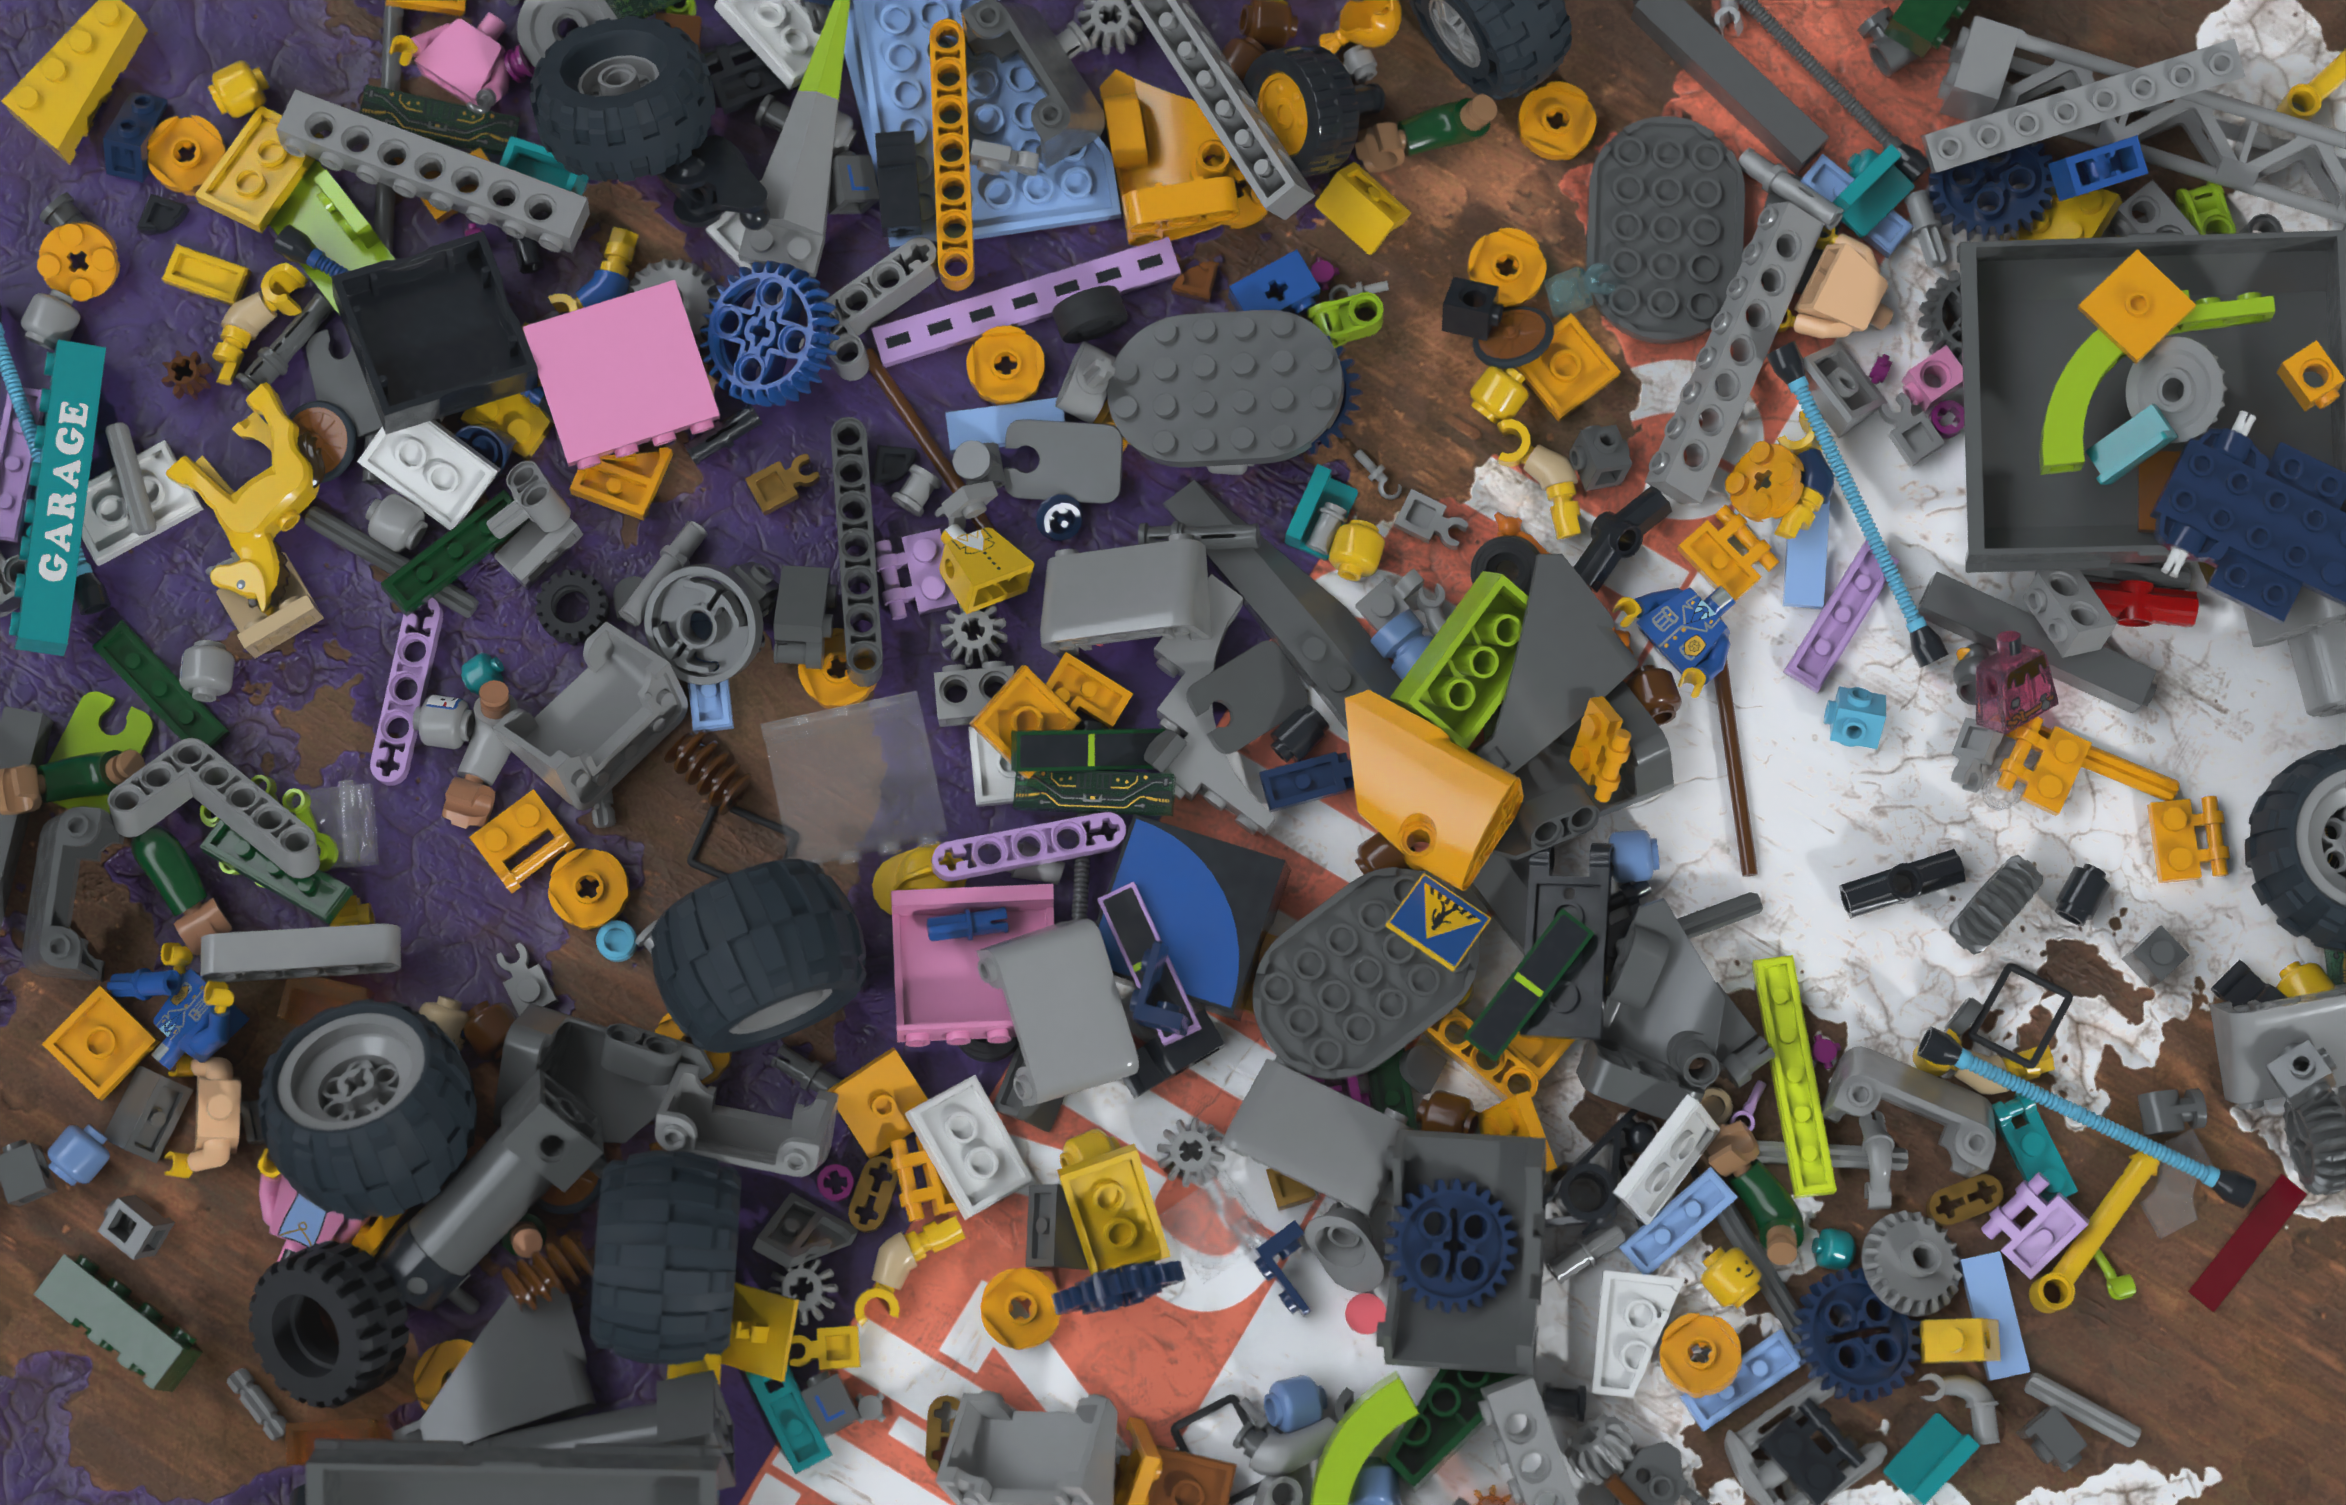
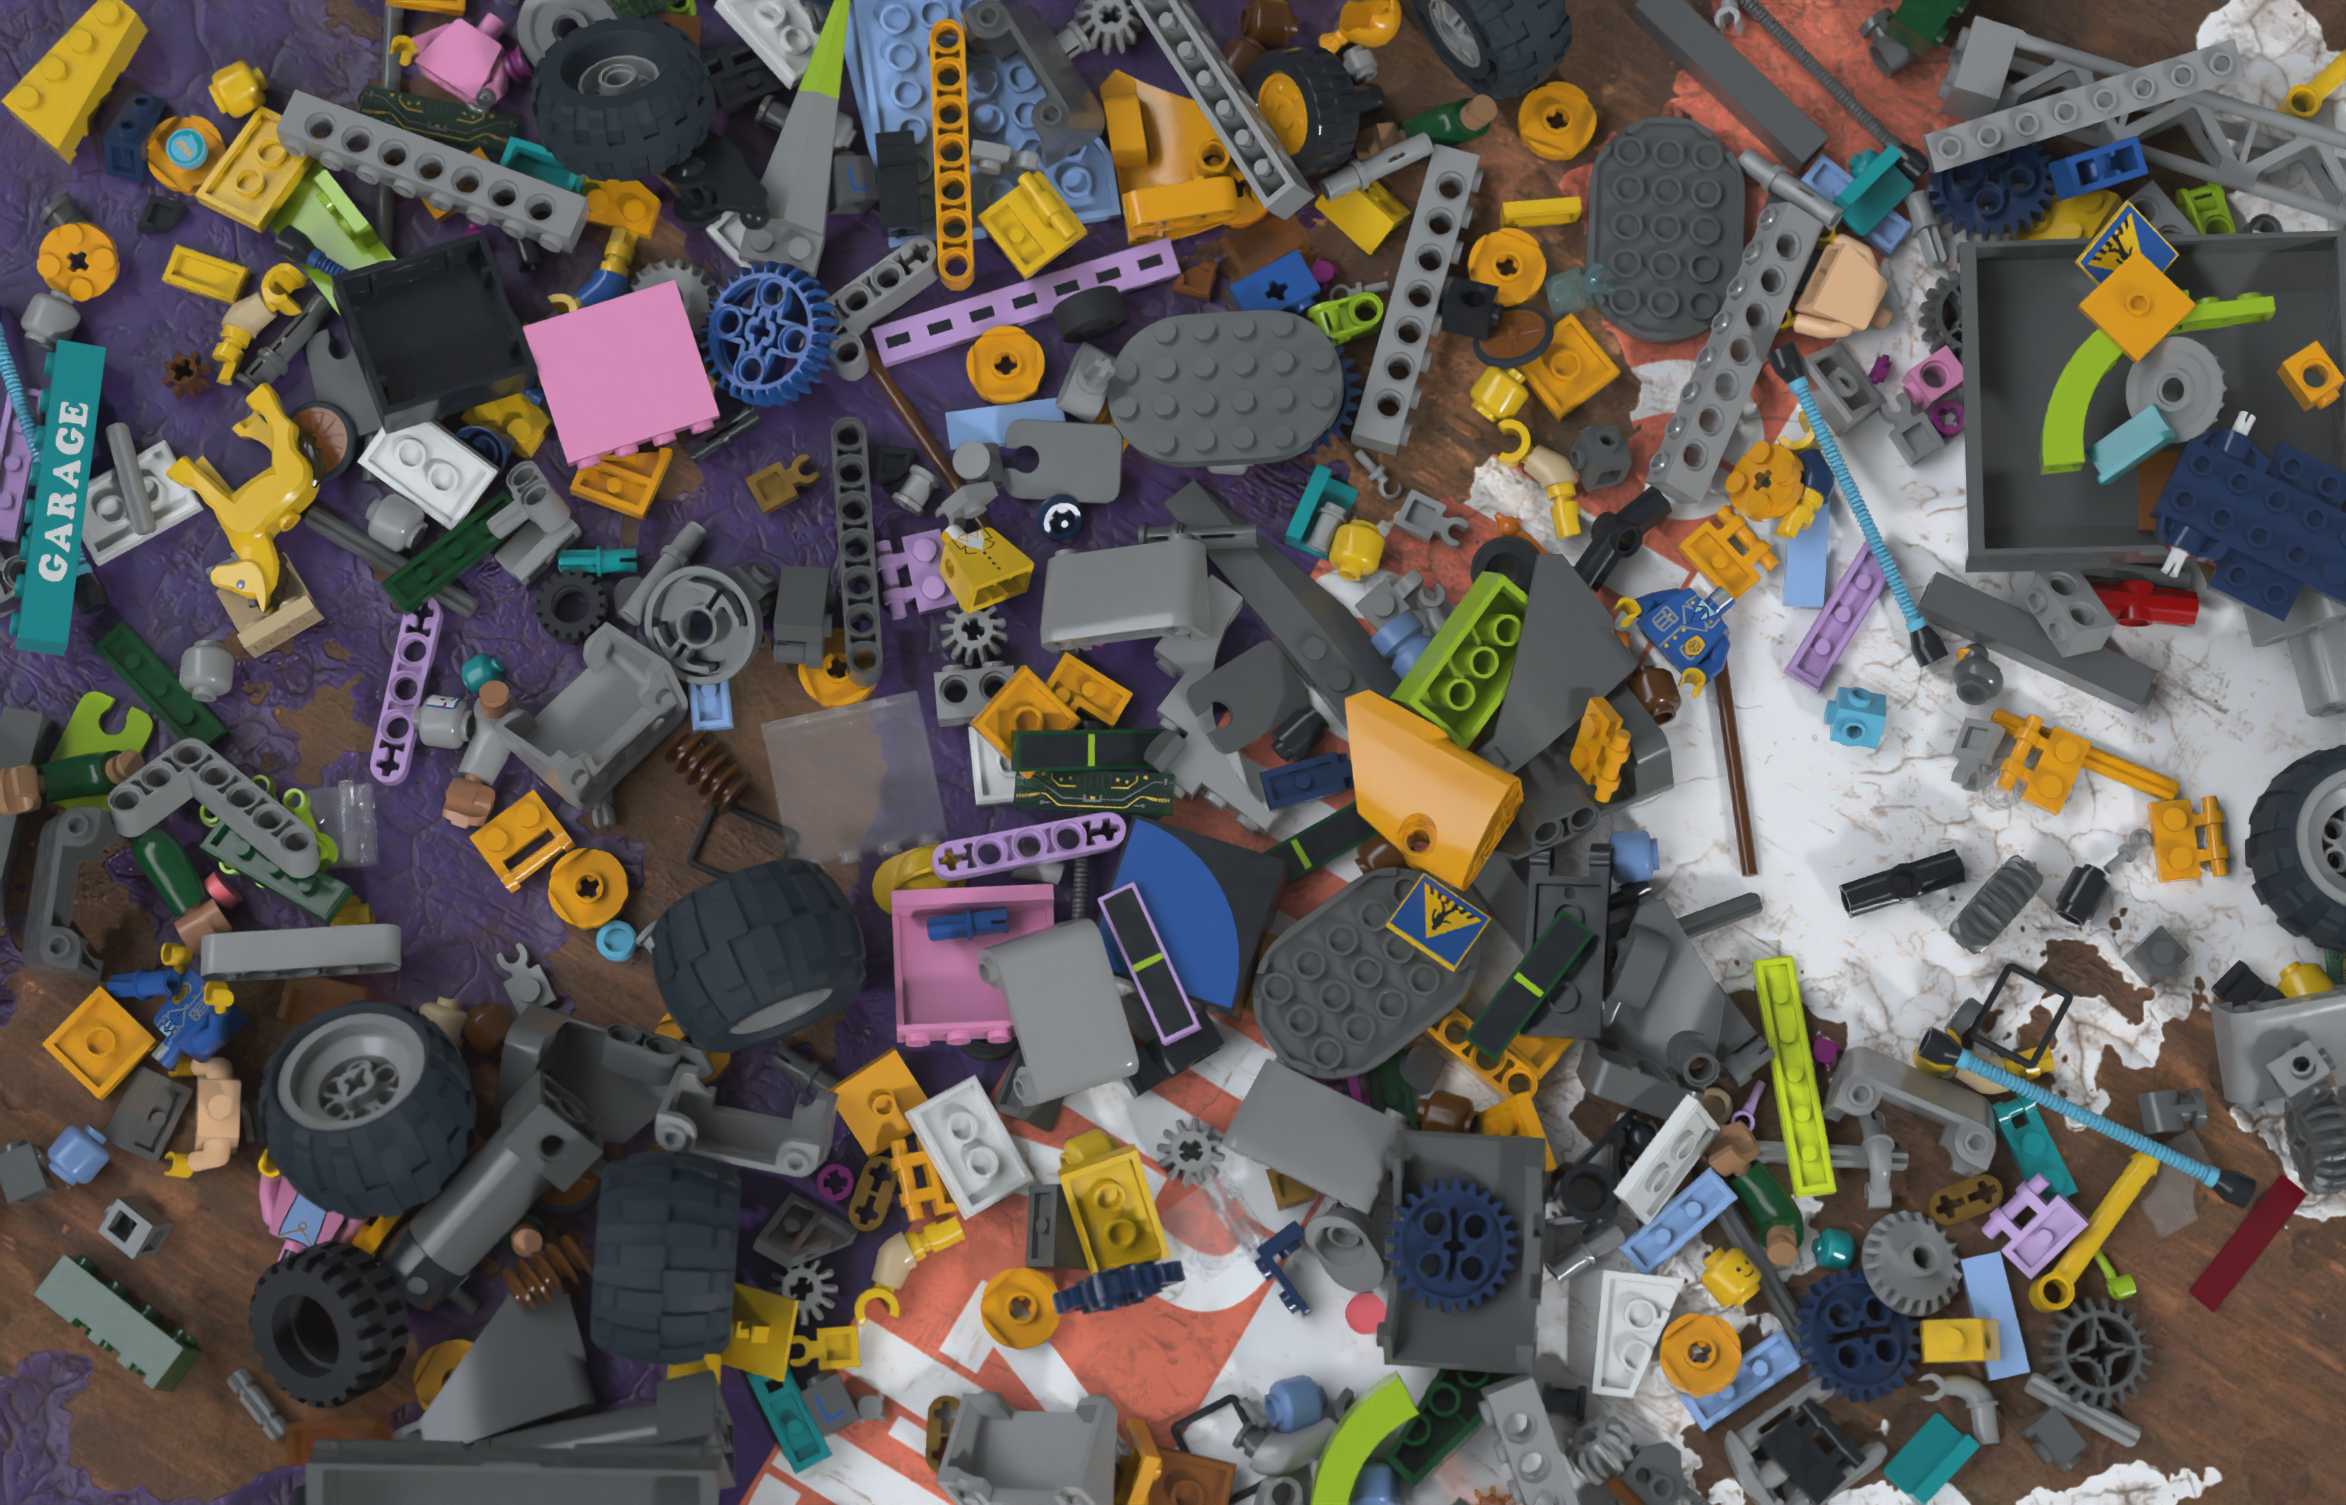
dark blue bracket [1129,940,1190,1037] -> none
clear pink torso [1976,631,2059,735] -> none
none -> medium azure tile [166,128,208,170]
none -> coral tile [204,871,243,910]
none -> teal axle [558,545,637,577]
none -> light orange wing [580,175,661,240]
none -> yellow plate [977,170,1087,281]
none -> clear orange panel [1218,214,1310,282]
none -> black tile [1263,801,1378,887]
none -> light grey pin [1319,132,1434,202]
none -> light grey brick [1350,143,1484,456]
none -> yellow tile [1500,196,1582,228]
none -> dark grey gear [2040,1297,2154,1409]
none -> piece [2075,201,2179,286]
none -> light grey hand [2103,829,2154,874]

